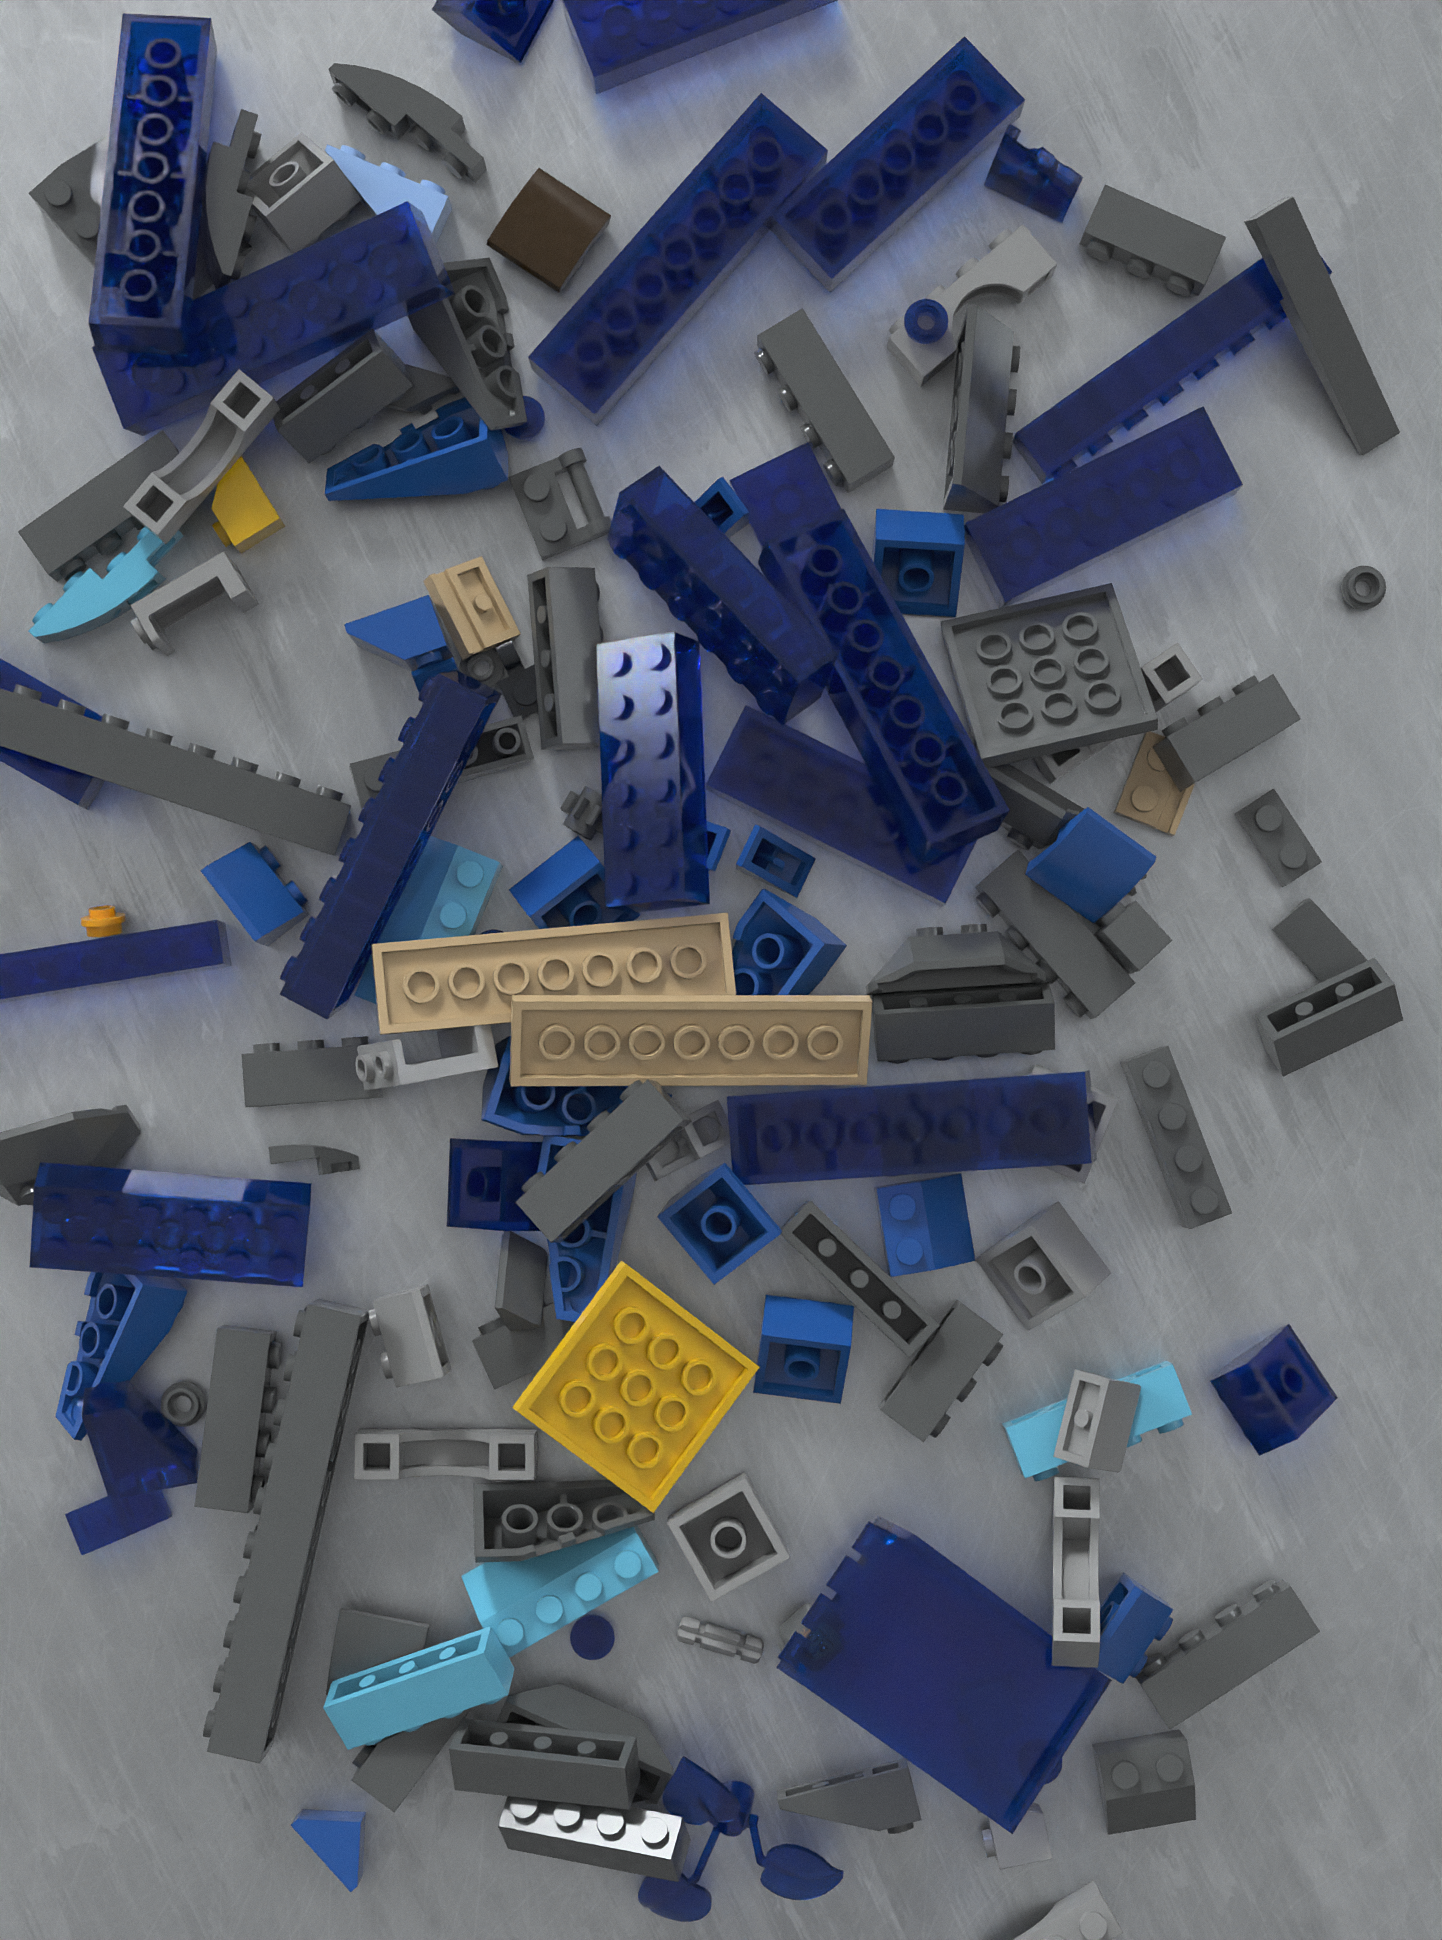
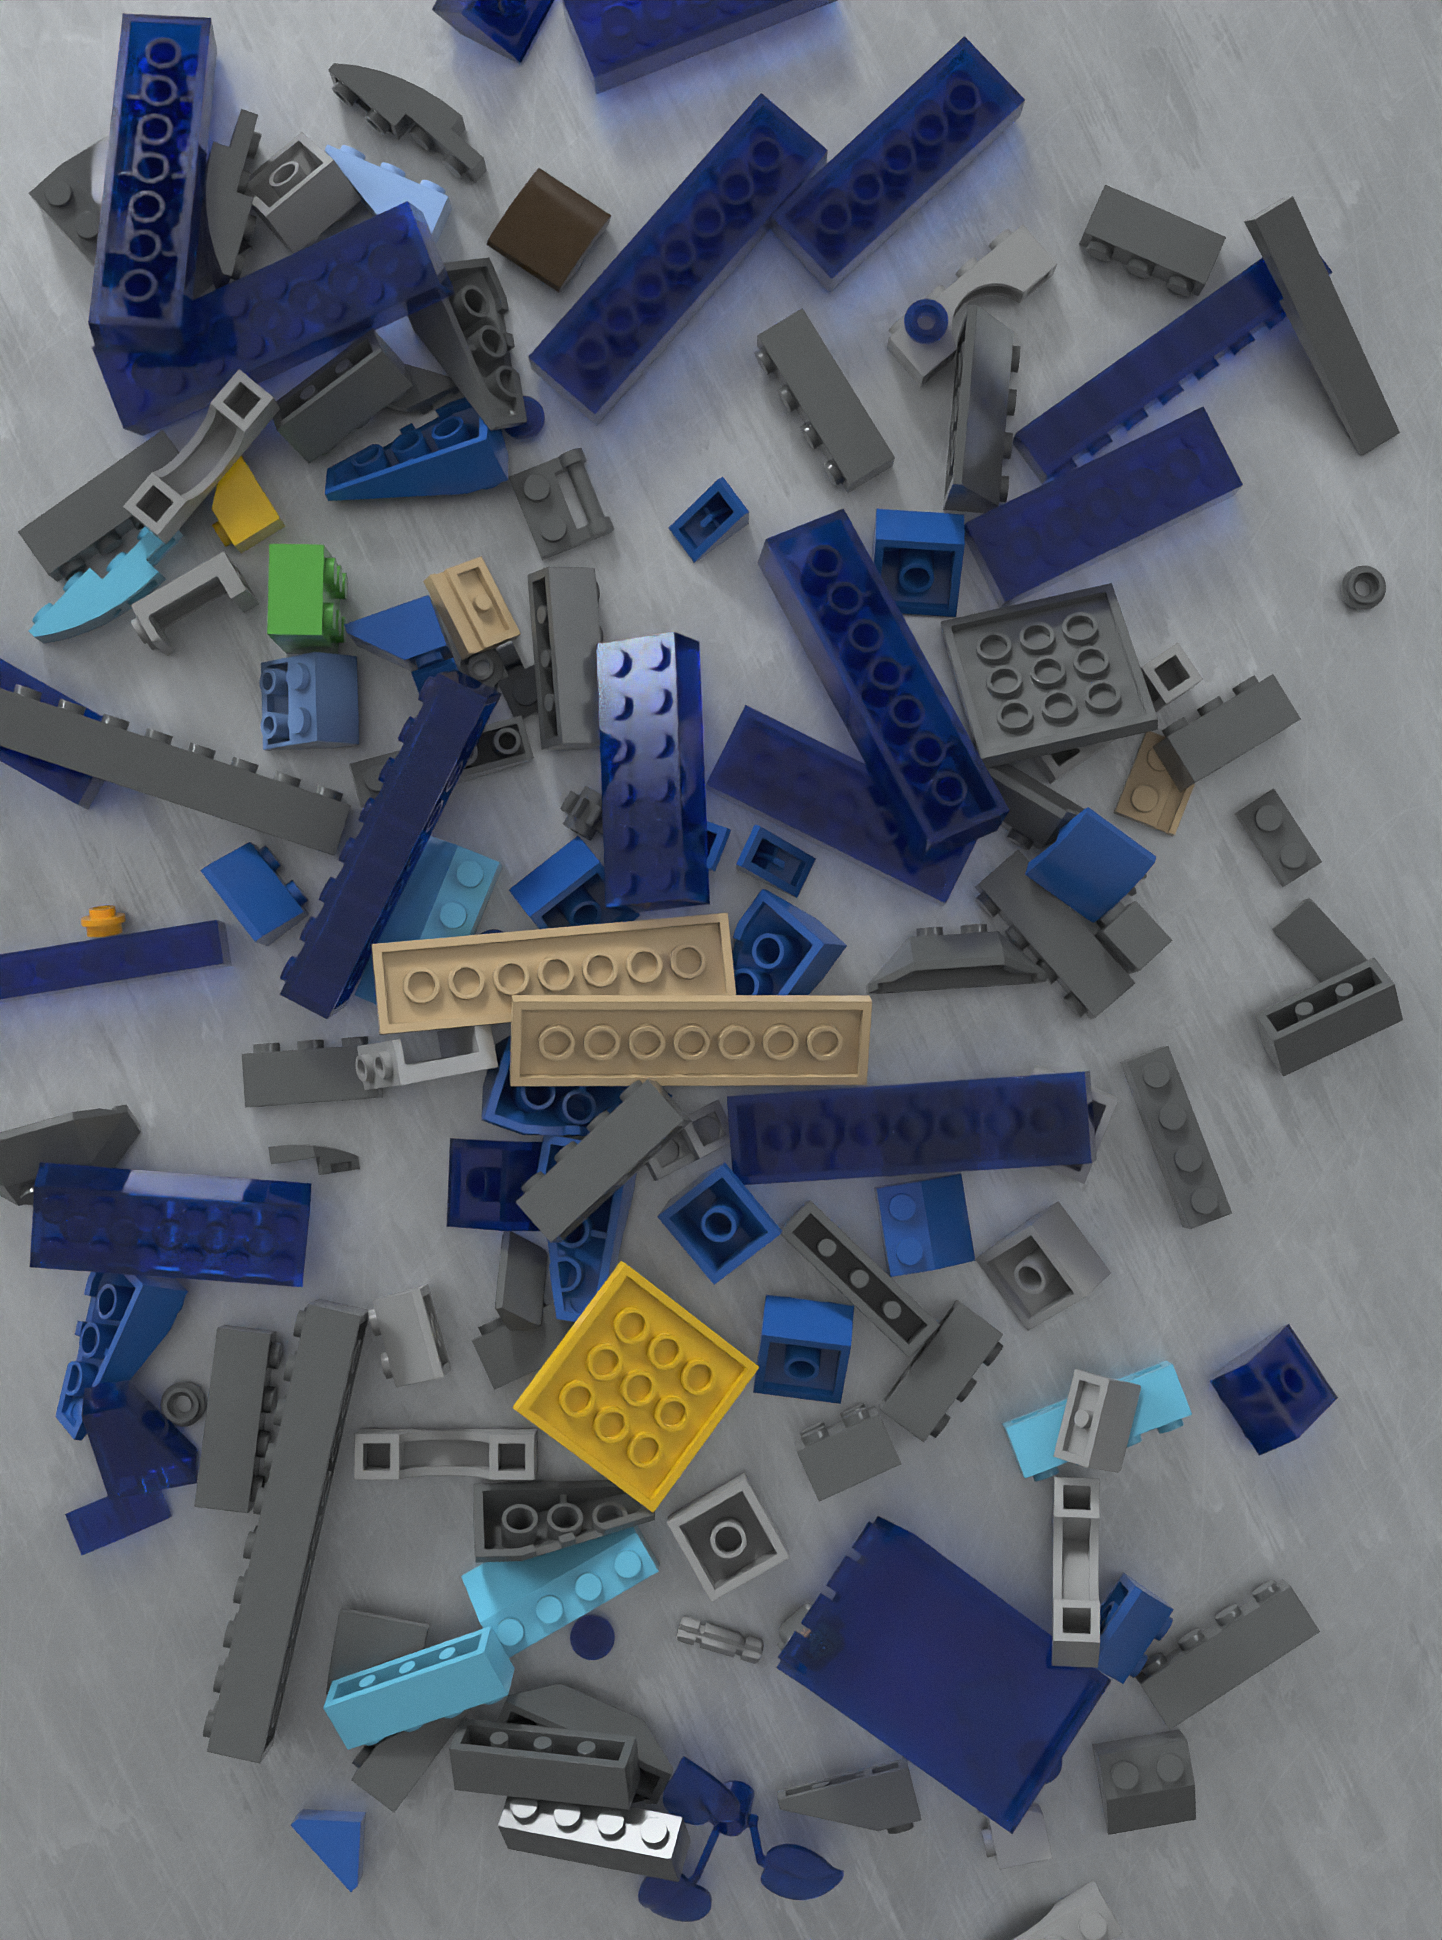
clear blue brick [607,466,838,726] -> none
clear blue plate [729,442,847,561] -> none
dark grey brick [872,982,1055,1064] -> none
clear blue slope [984,124,1083,223] -> none
none -> medium blue slope [259,652,359,750]
none -> bright green brick [267,544,348,654]
none -> dark grey brick [794,1403,902,1502]

